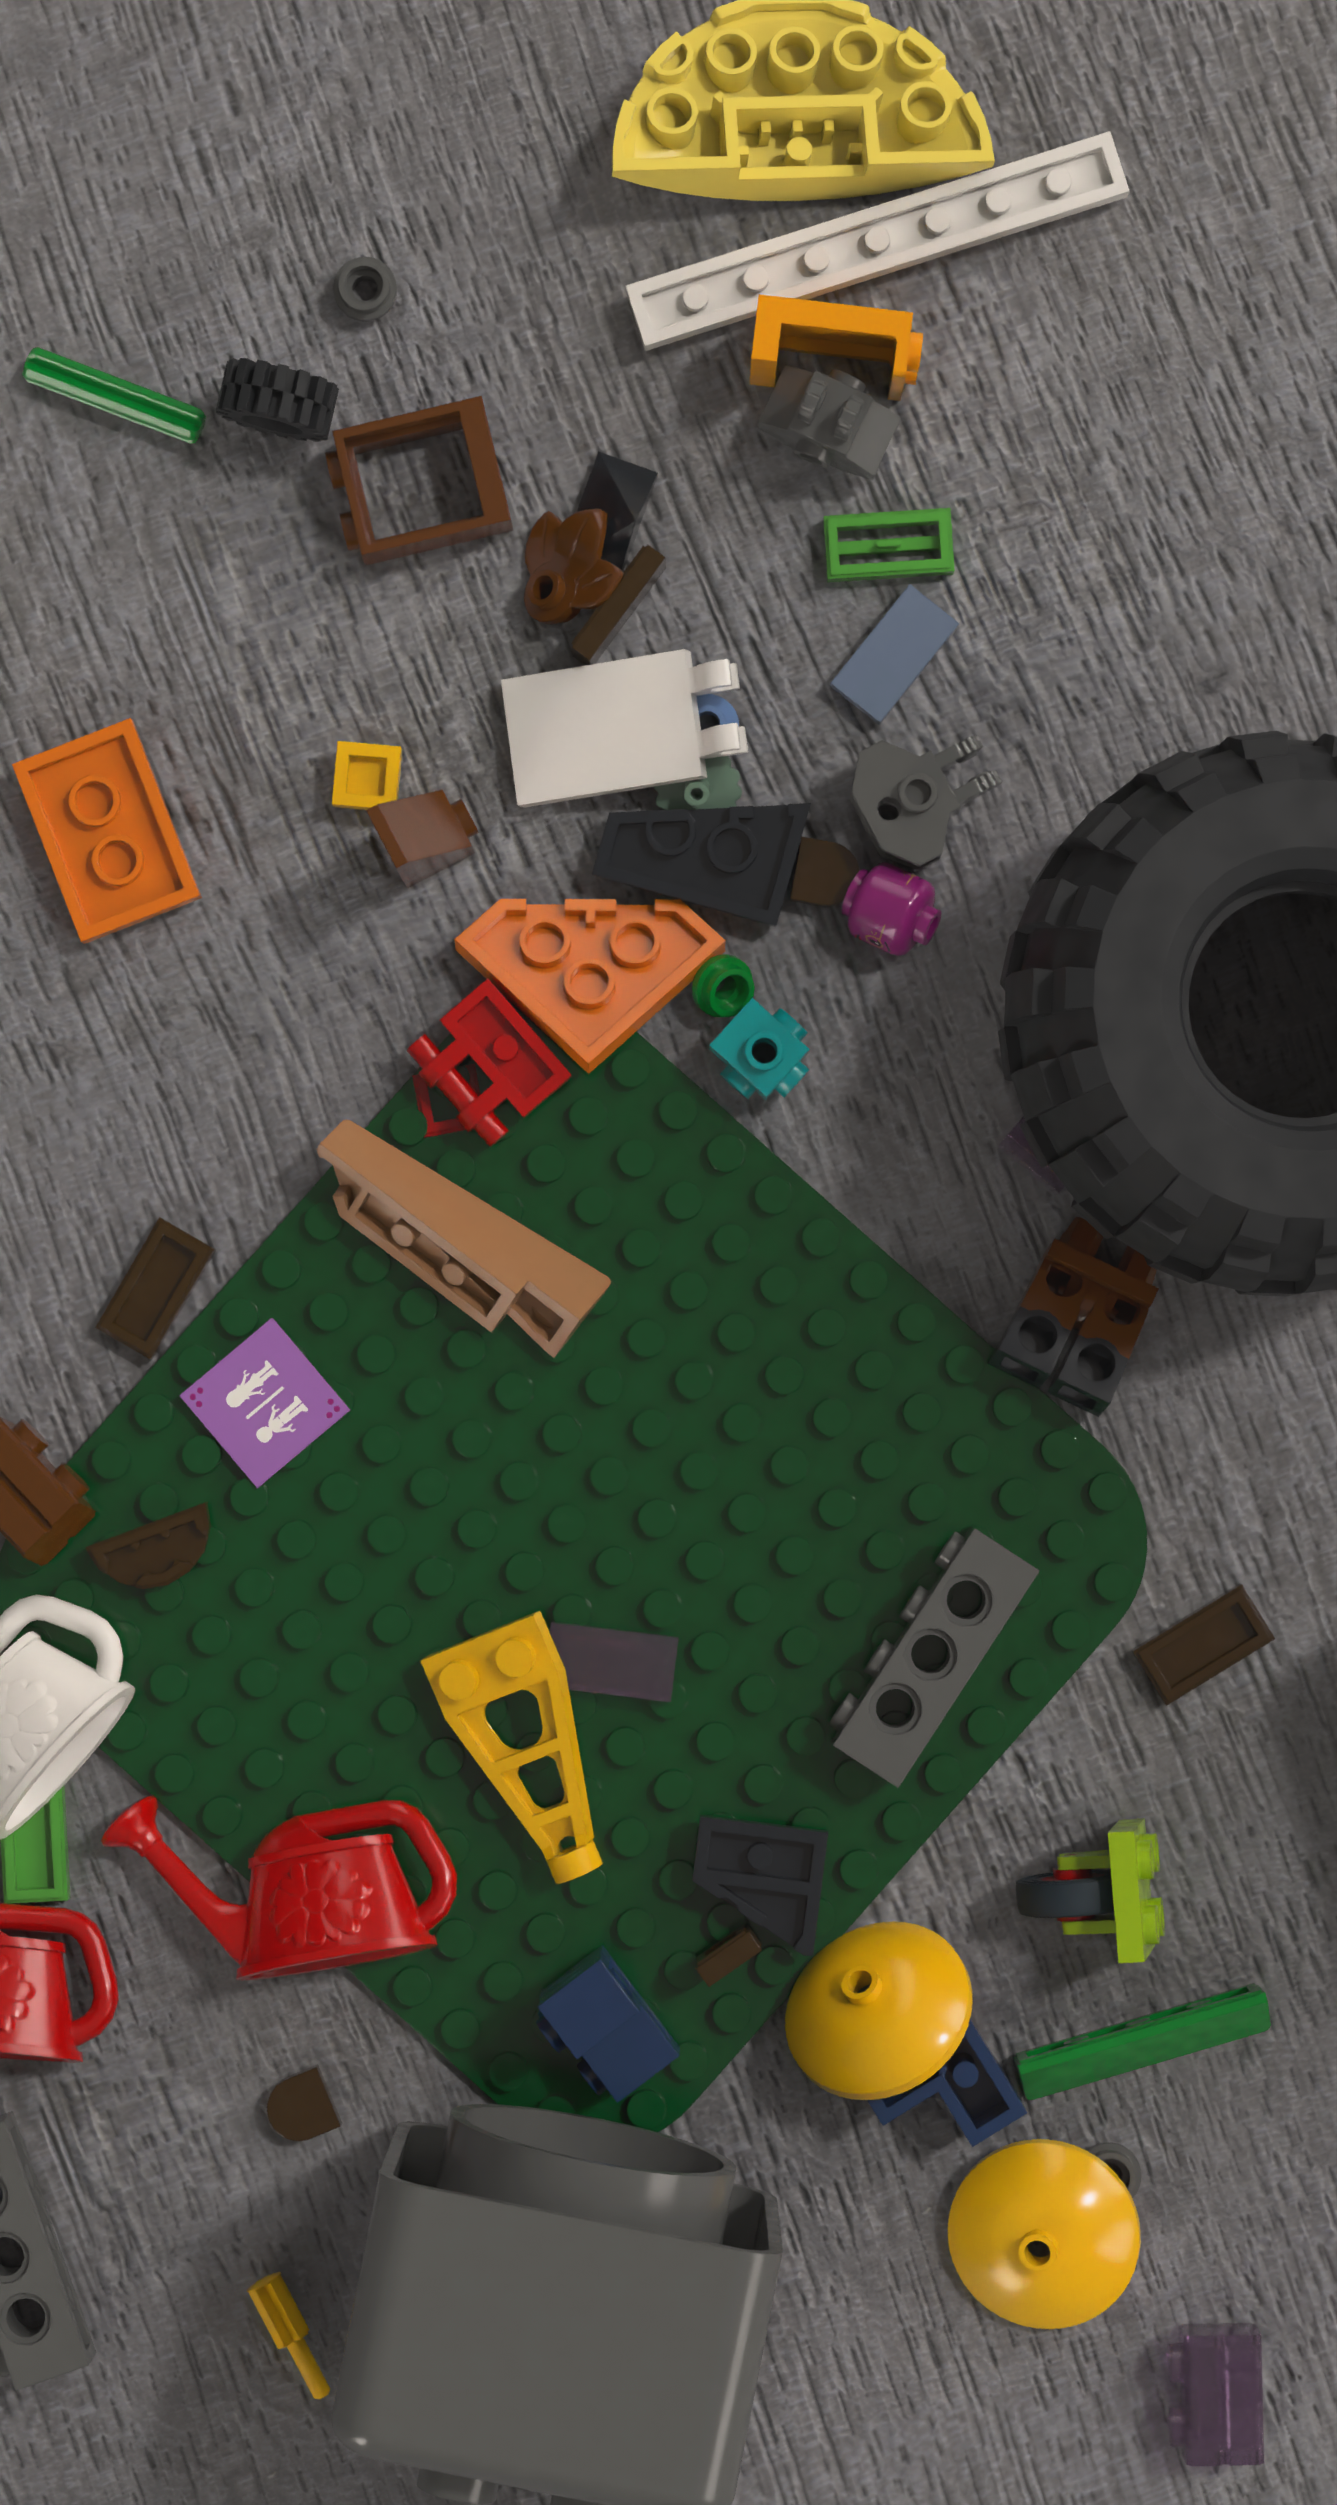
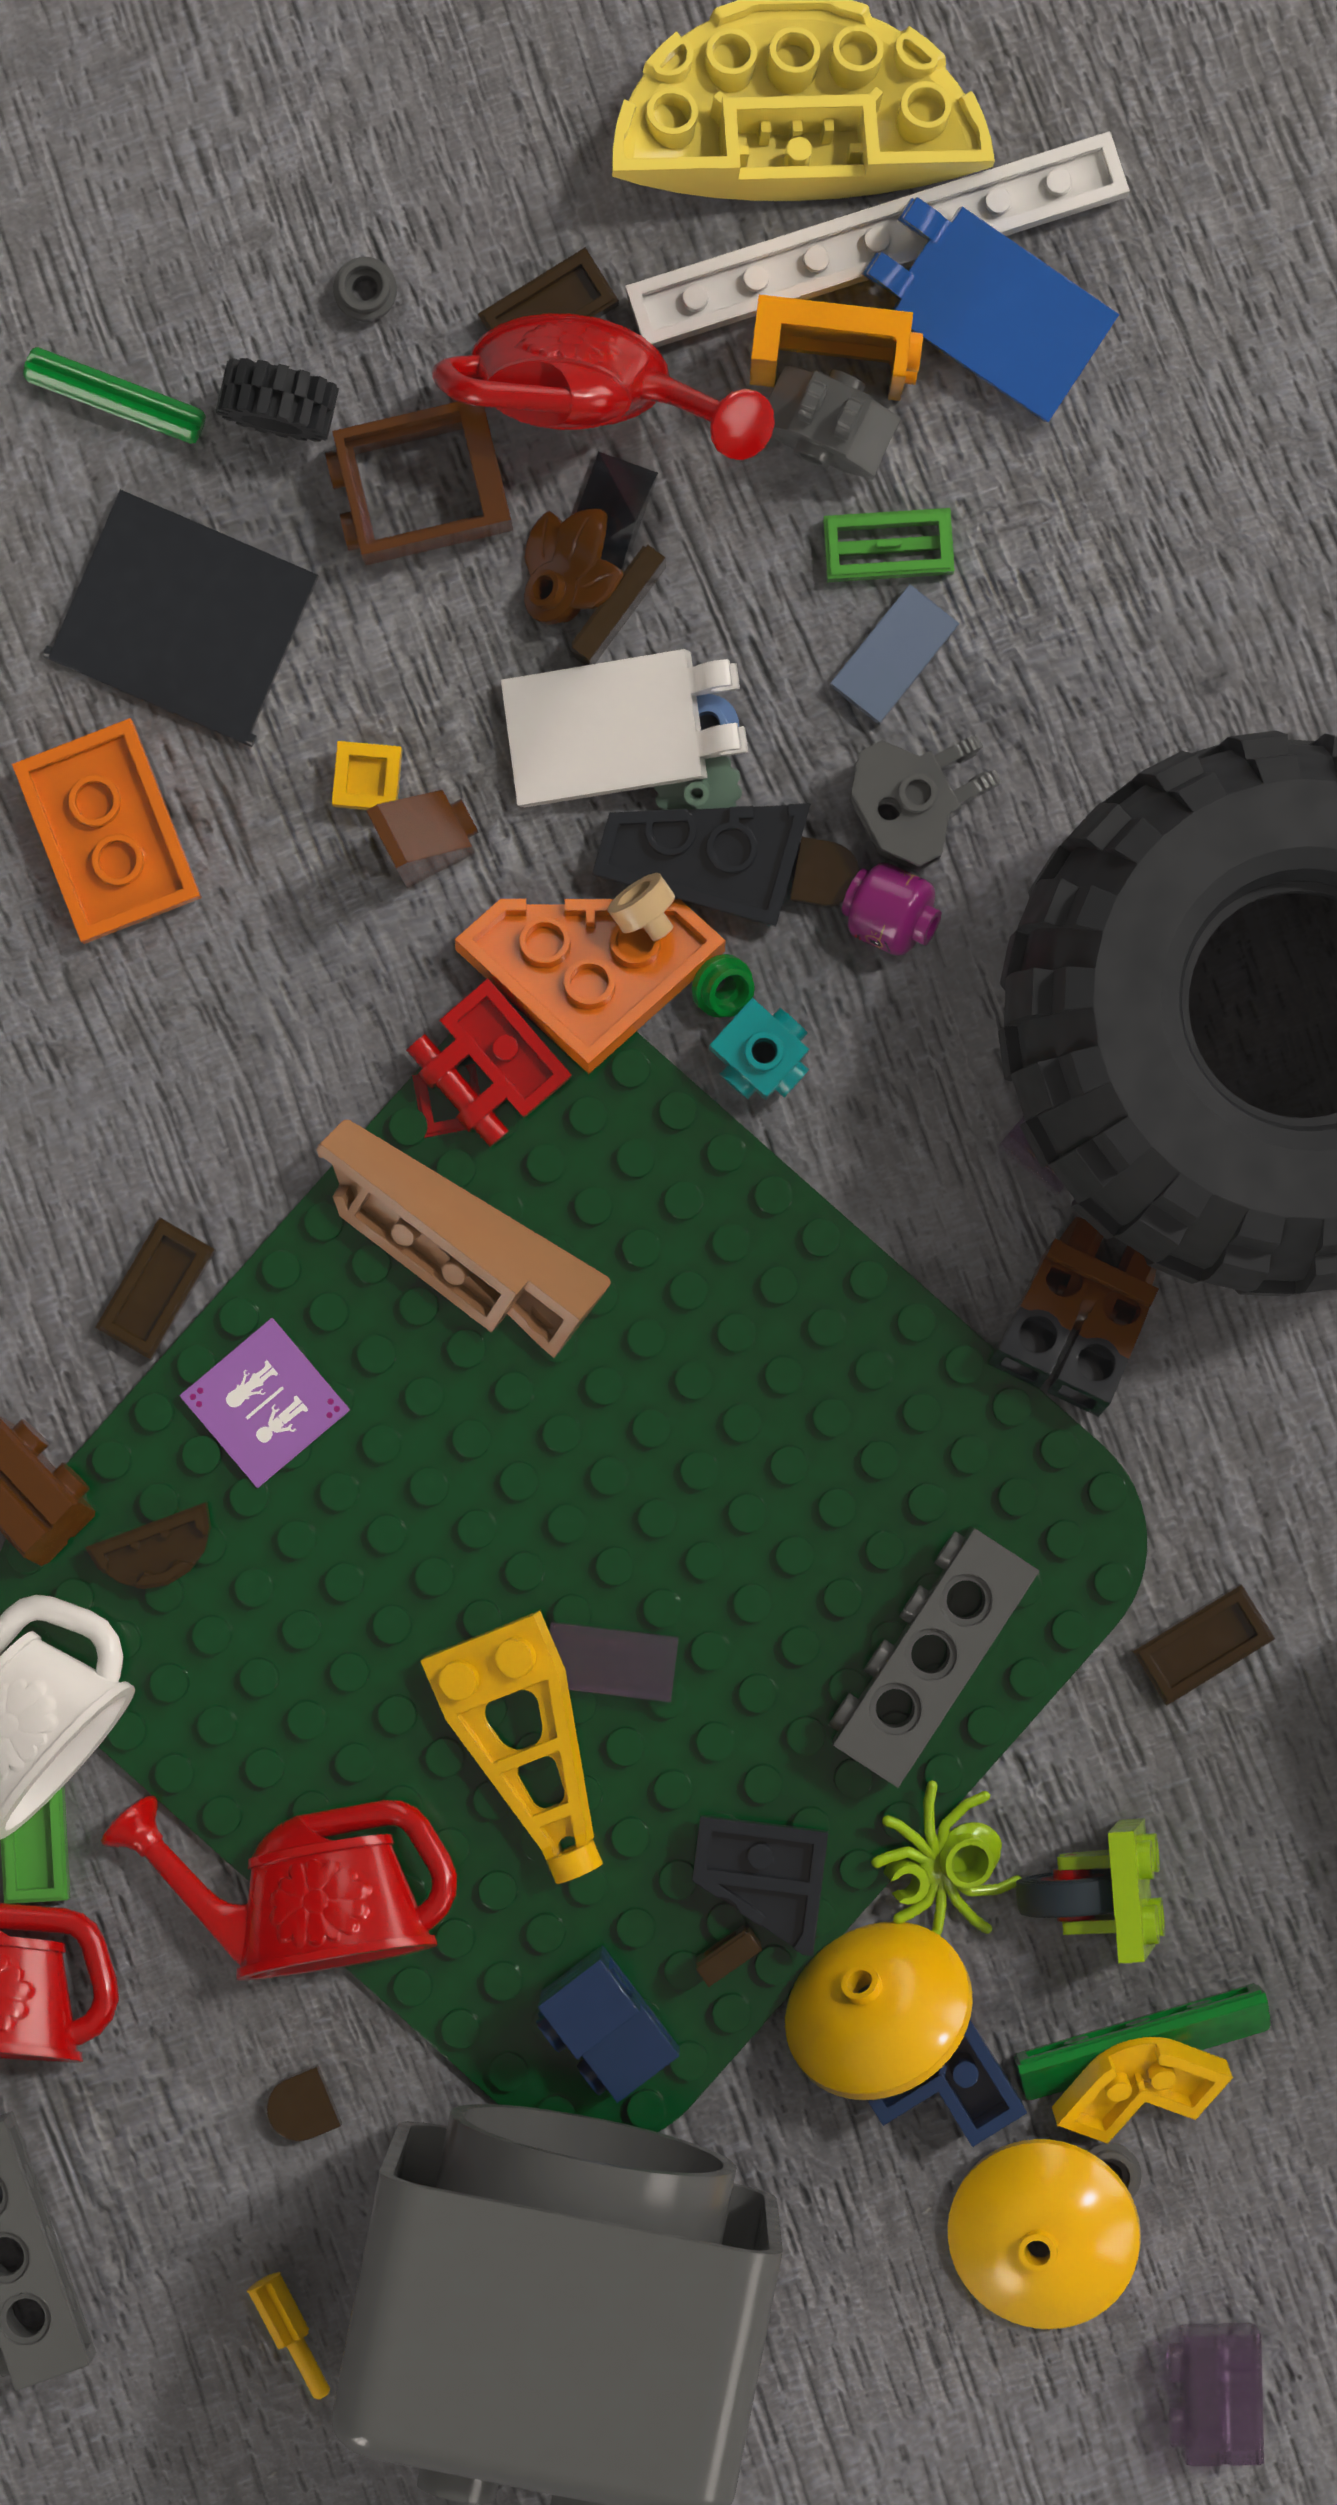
none -> black piece [43,489,319,747]
none -> red piece [432,313,775,460]
none -> dark brown tile [478,247,619,332]
none -> tan tile [608,873,675,941]
none -> blue tile [862,197,1120,422]
none -> lime animal [871,1780,1022,1936]
none -> yellow plate [1052,2037,1233,2143]

